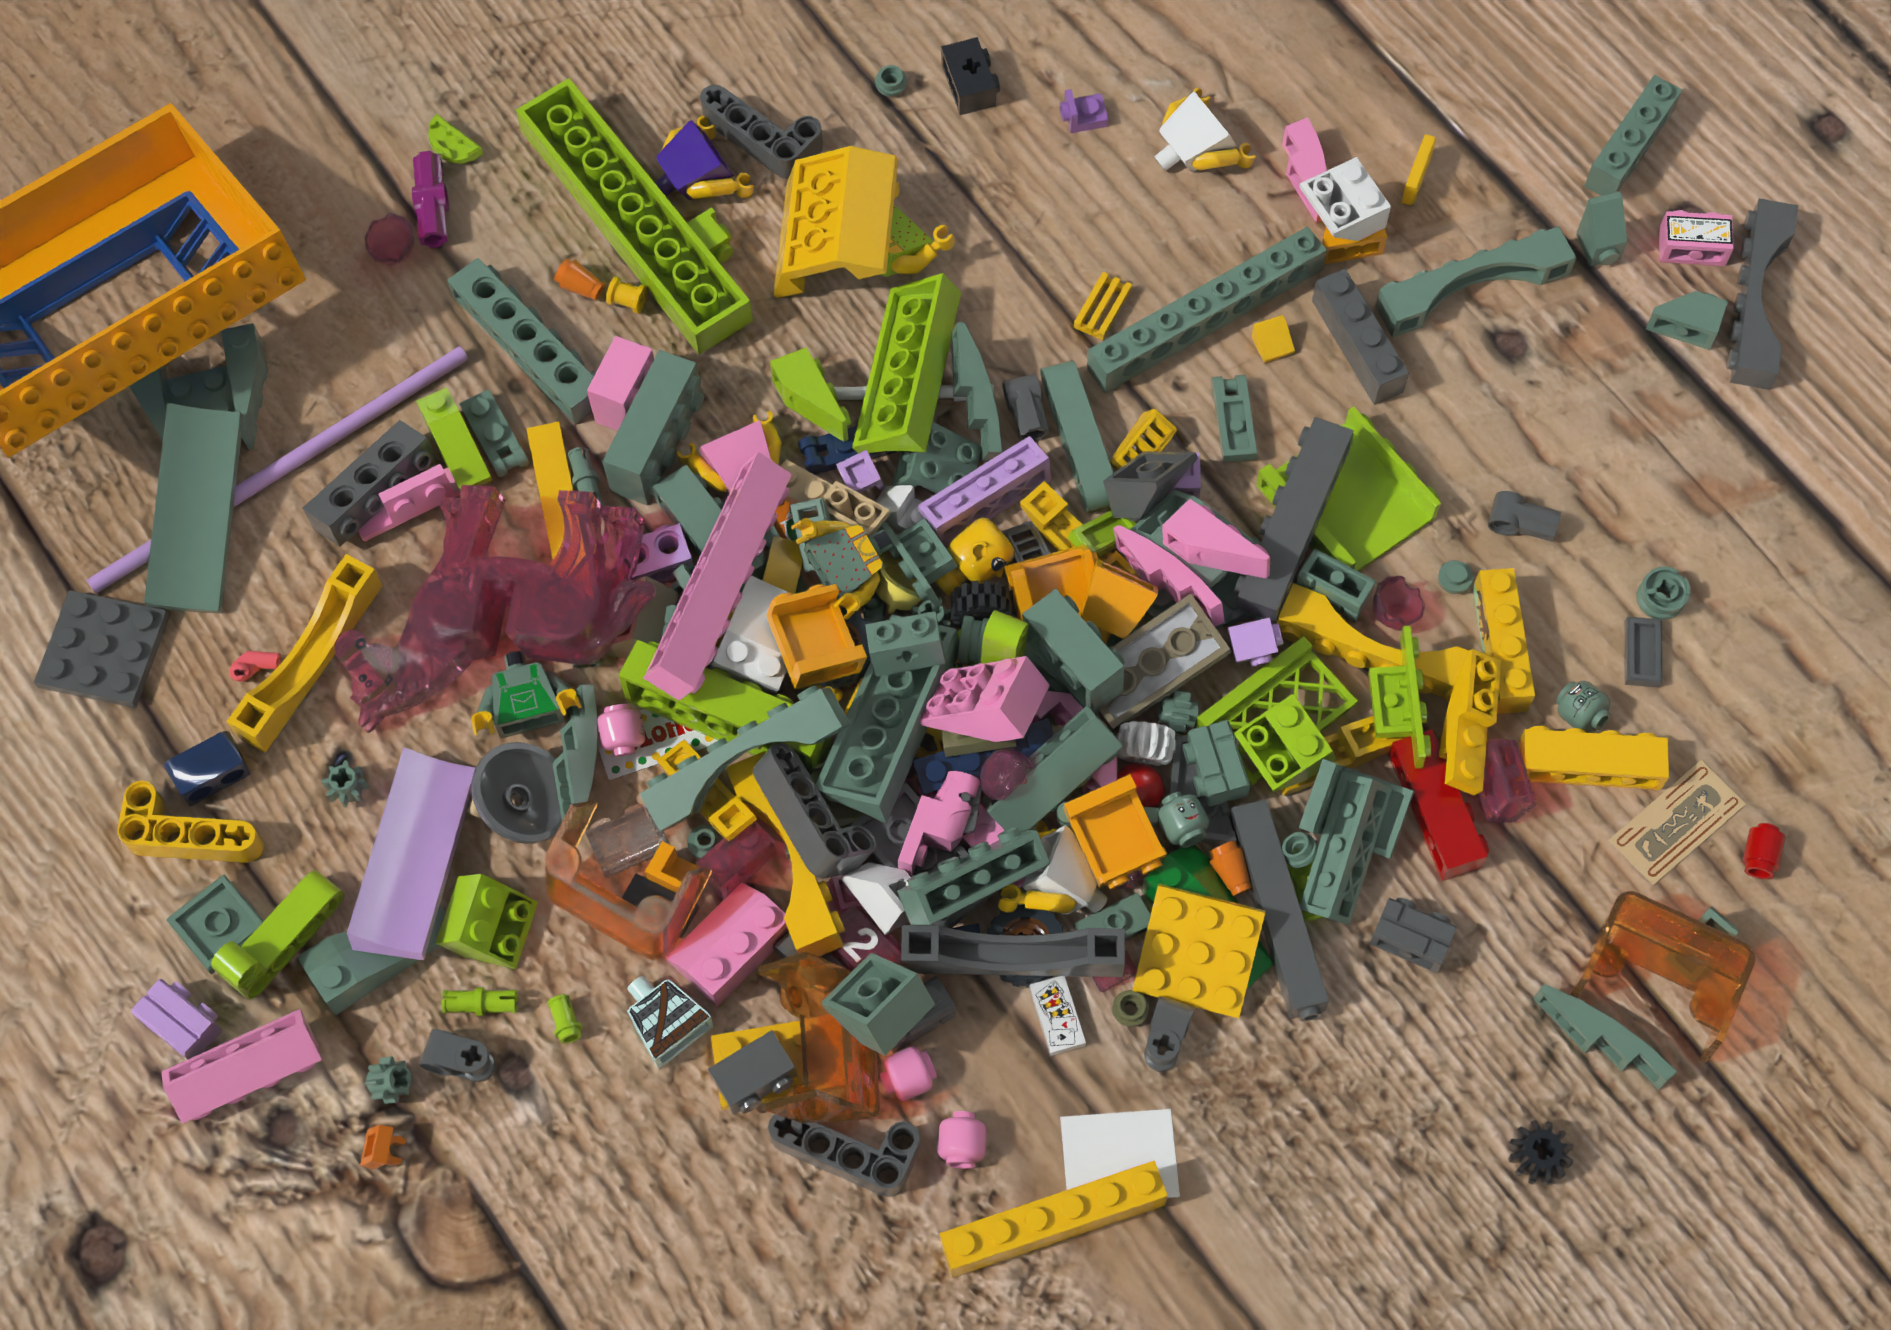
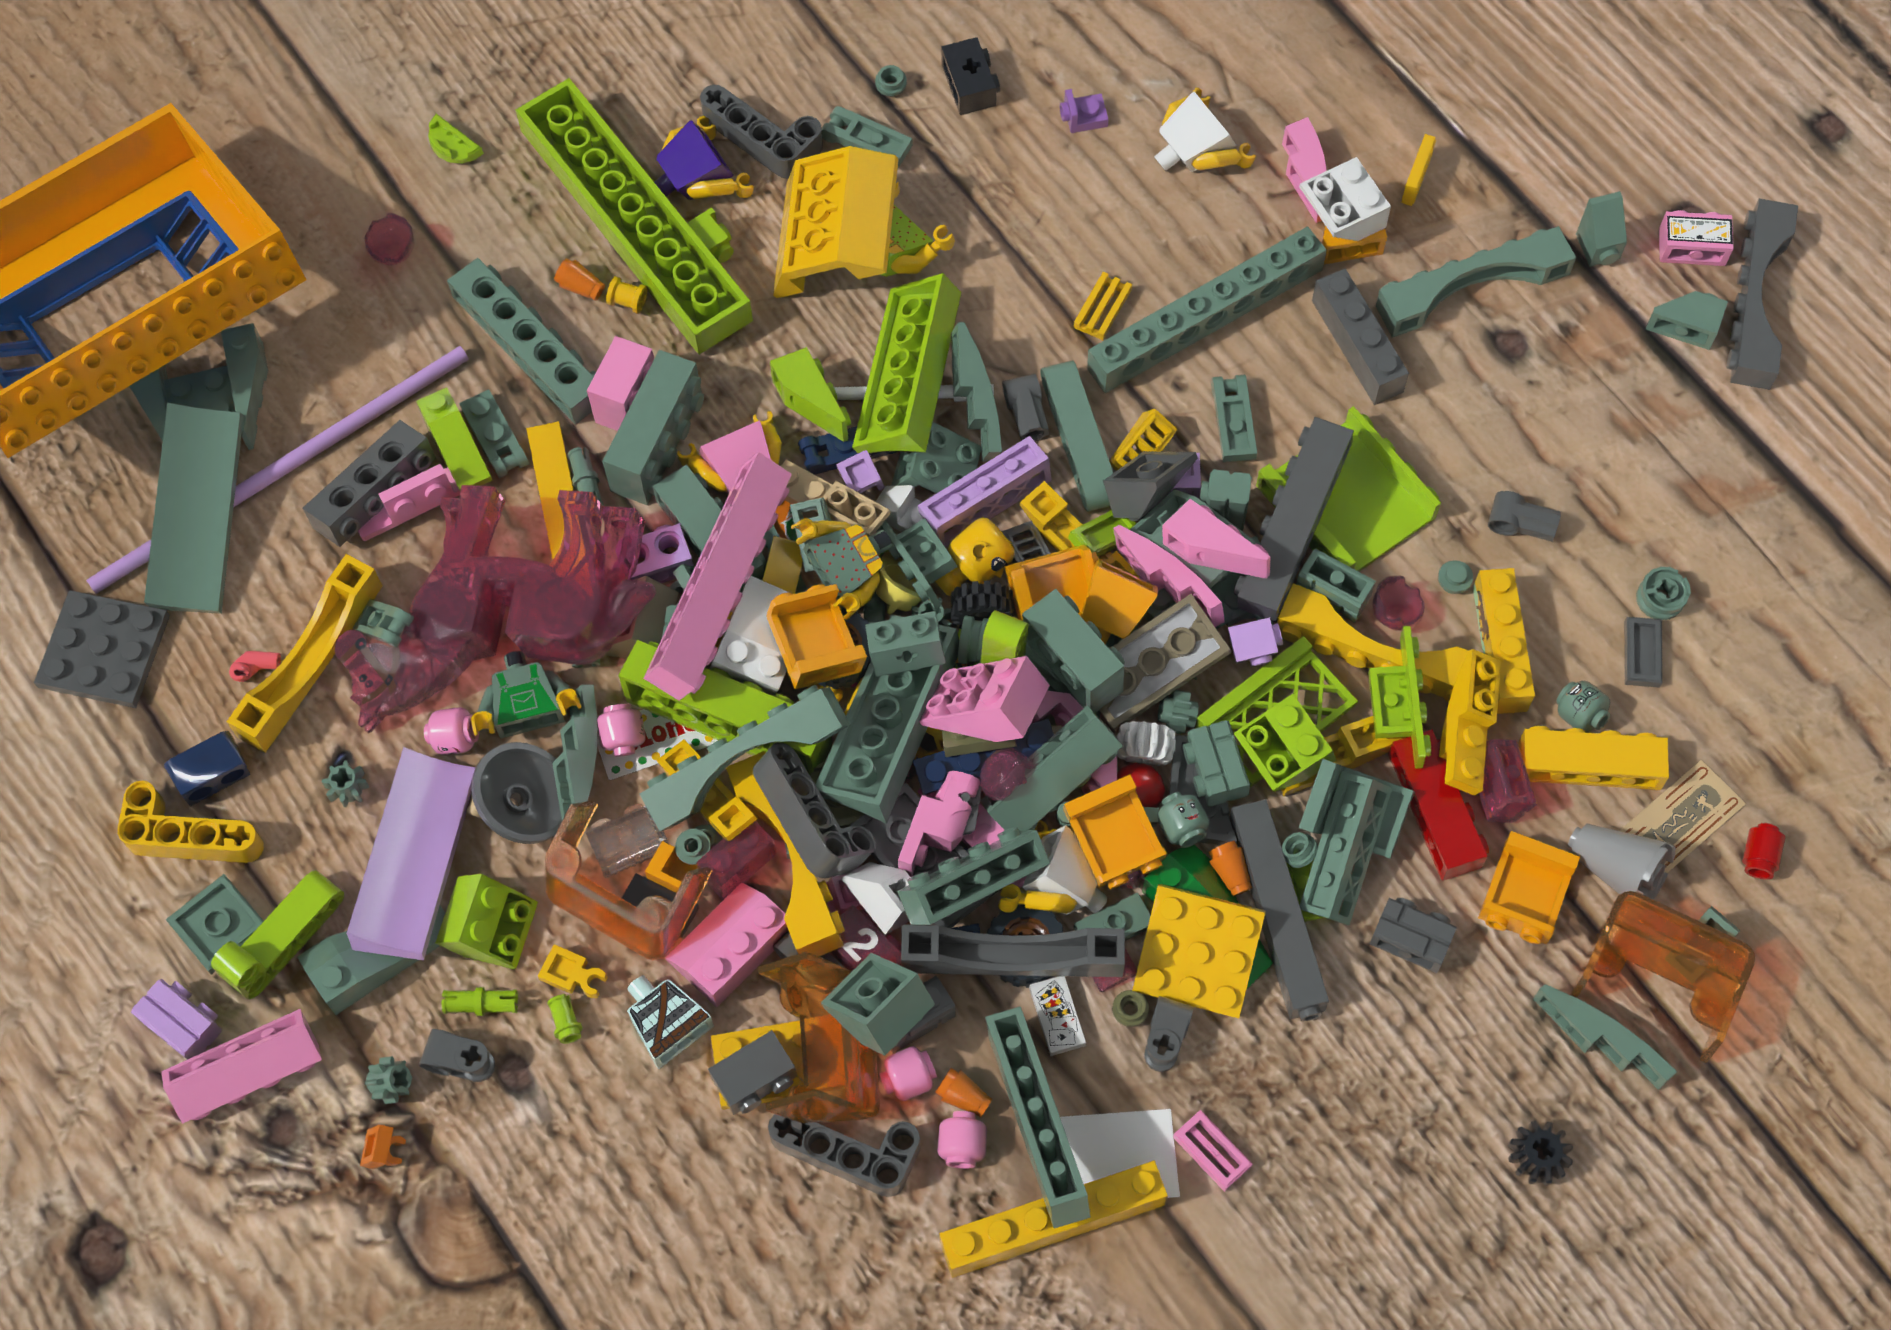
magenta piece [412,151,449,248] -> none
yellow slope [1251,315,1295,363] -> none
sand green brick [1584,75,1683,196] -> none
none -> sand green plate [352,599,415,648]
none -> bright pink head [424,707,479,755]
none -> yellow plate [538,944,608,999]
none -> sand green plate [675,829,711,865]
none -> sand green plate [822,106,913,168]
none -> orange cone [935,1068,992,1118]
none -> sand green brick [985,1006,1091,1229]
none -> bright pink tile [1173,1110,1253,1192]
none -> sand green brick [1199,469,1252,532]
none -> light orange panel [1478,831,1580,945]
none -> light grey cone [1568,824,1676,910]

